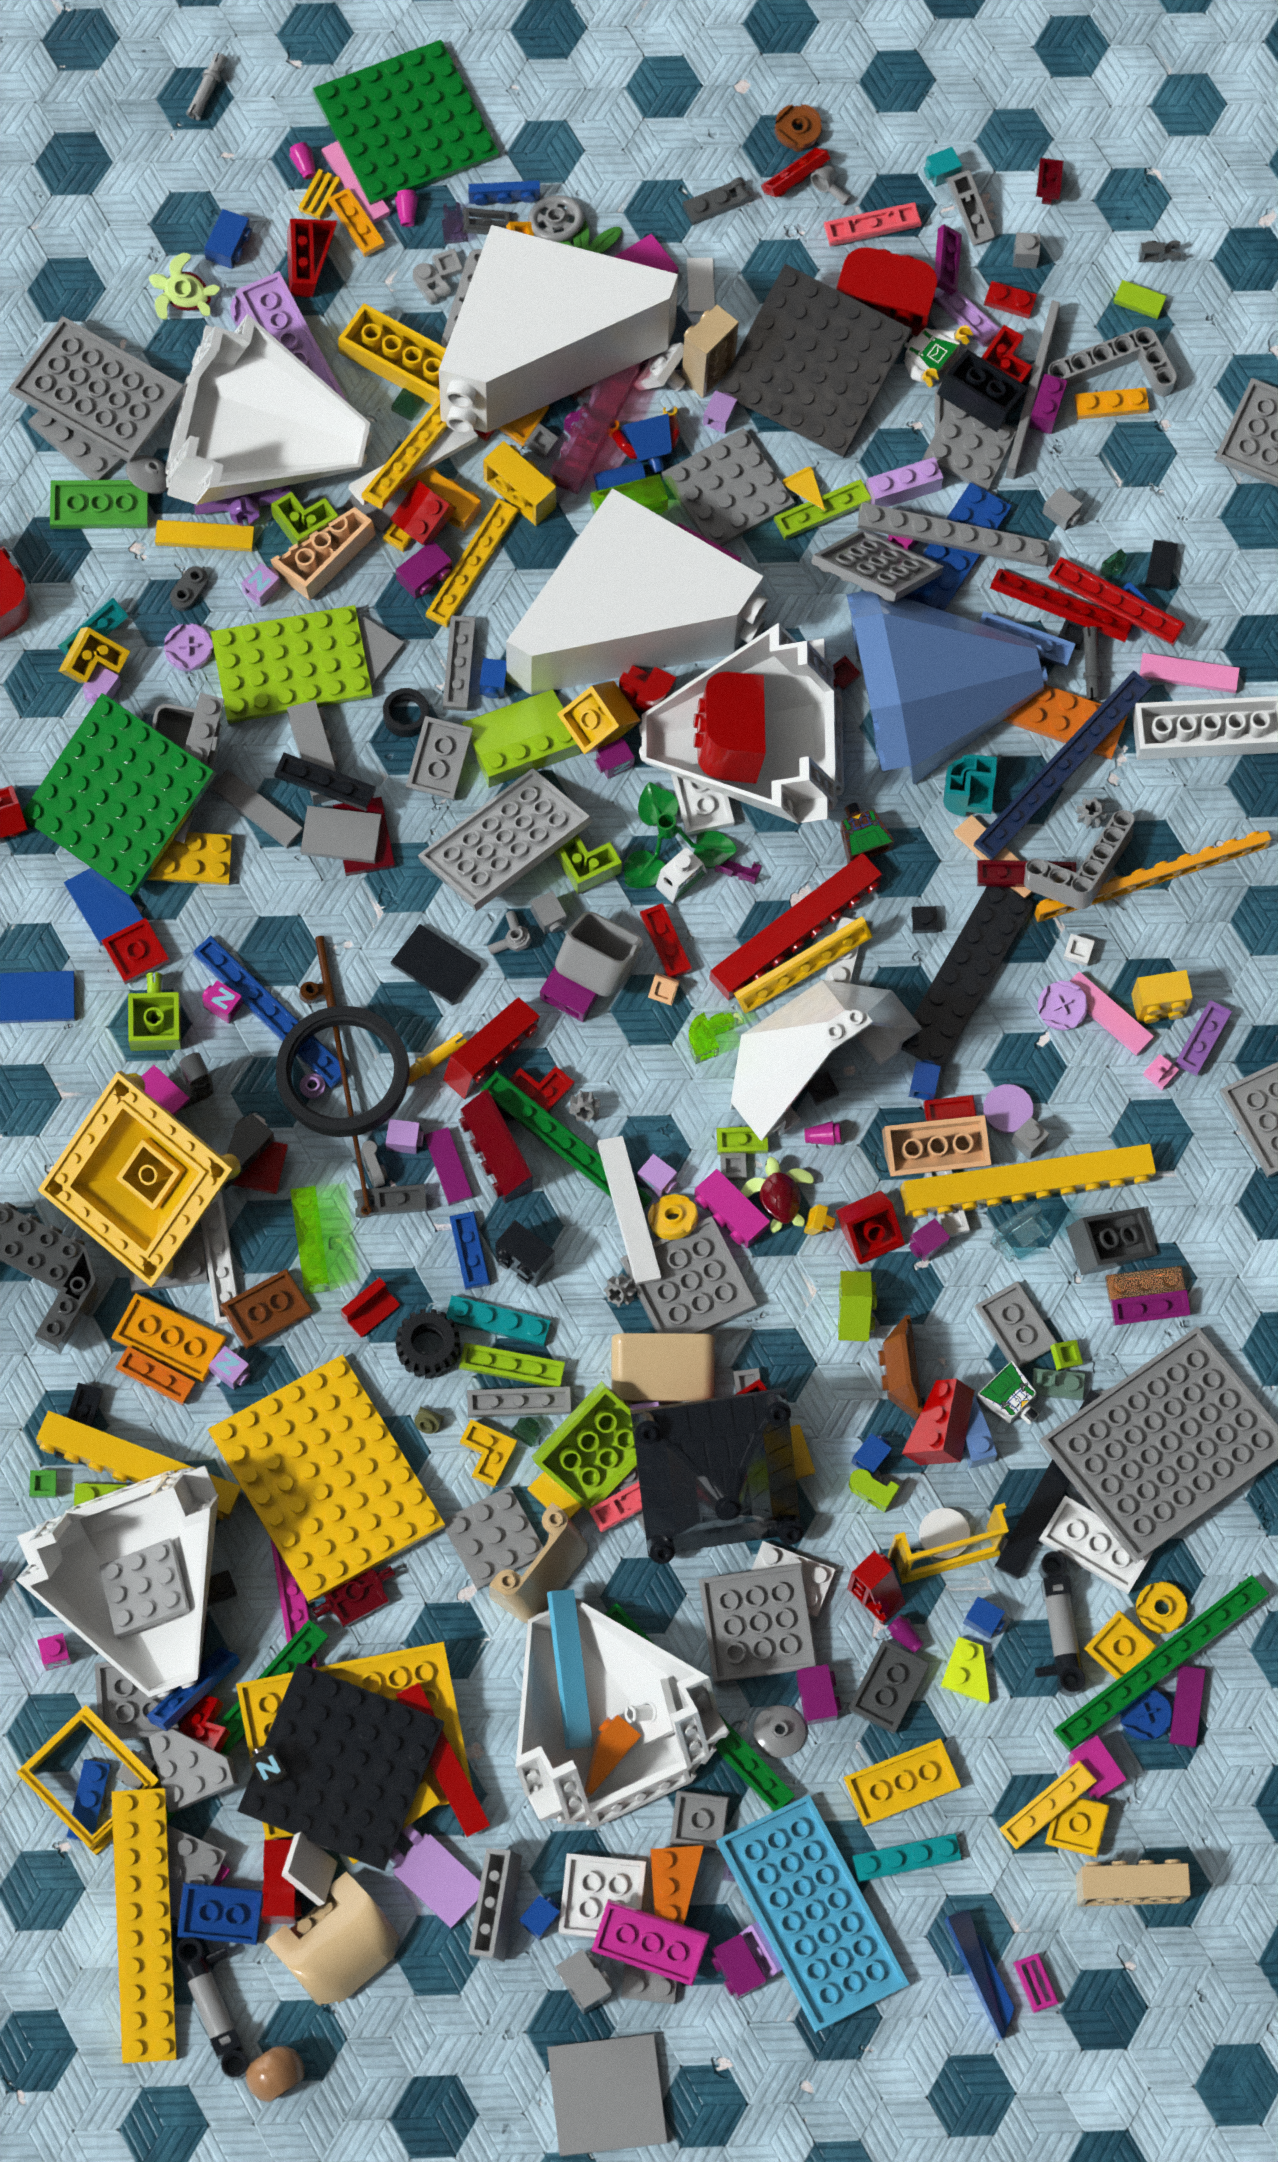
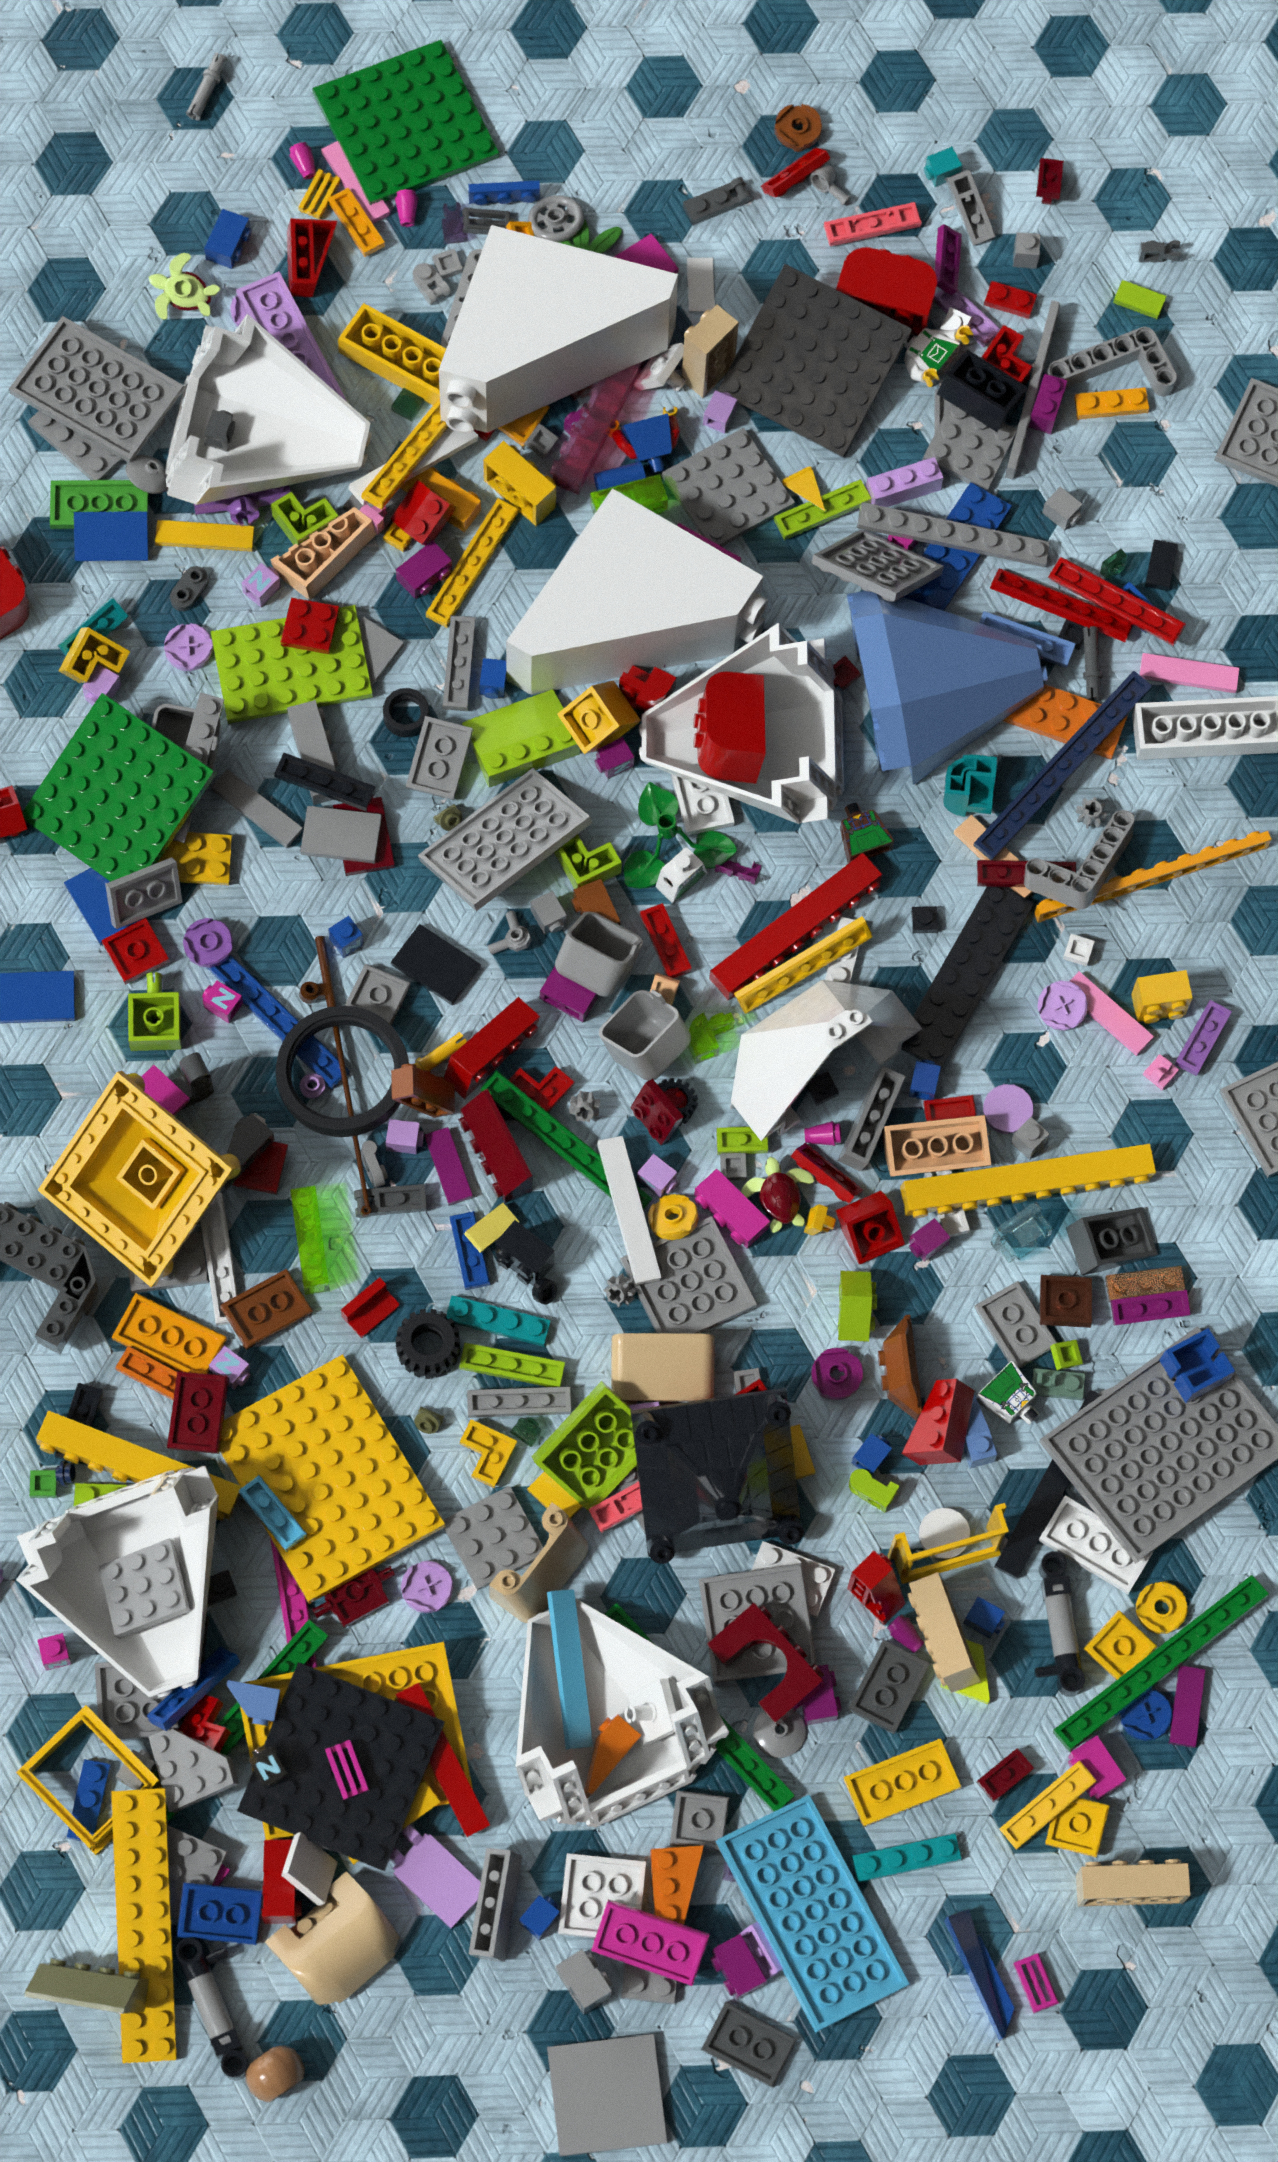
none -> olive slope [24,1958,149,2014]
none -> dark blue plate [55,1460,76,1487]
none -> blue tile [74,511,149,561]
none -> light grey plate [105,857,182,929]
none -> dark red tile [167,1371,229,1454]
none -> medium lavender tile [183,918,233,968]
none -> dark grey window [204,409,235,452]
none -> medium blue slope [227,1680,280,1726]
none -> medium azure tile [238,1475,307,1552]
none -> red plate [281,598,339,654]
none -> dark pink tile [325,1740,369,1800]
none -> blue brick [328,915,364,958]
none -> light grey plate [345,964,411,1026]
none -> bright pink tile [359,504,387,535]
none -> dark orange brick [391,1064,455,1118]
none -> lavender tile [401,1561,453,1614]
none -> olive plate [433,804,462,831]
none -> light yellow tile [464,1203,519,1253]
none -> black tile [532,1278,557,1305]
none -> dark orange slope [571,879,621,925]
none -> light grey piece [599,989,691,1081]
none -> dark red plate [630,1078,698,1146]
none -> dark grey tile [701,2002,797,2088]
none -> dark red arch [707,1603,825,1726]
none -> red plate [791,1143,863,1204]
none -> magenta plate [811,1348,863,1400]
none -> light grey brick [837,1066,905,1171]
none -> tan brick [908,1572,981,1693]
none -> white plate [940,307,973,330]
none -> dark red plate [976,1748,1034,1803]
none -> copper plate [1040,1275,1092,1328]
none -> blue piece [1159,1328,1235,1403]

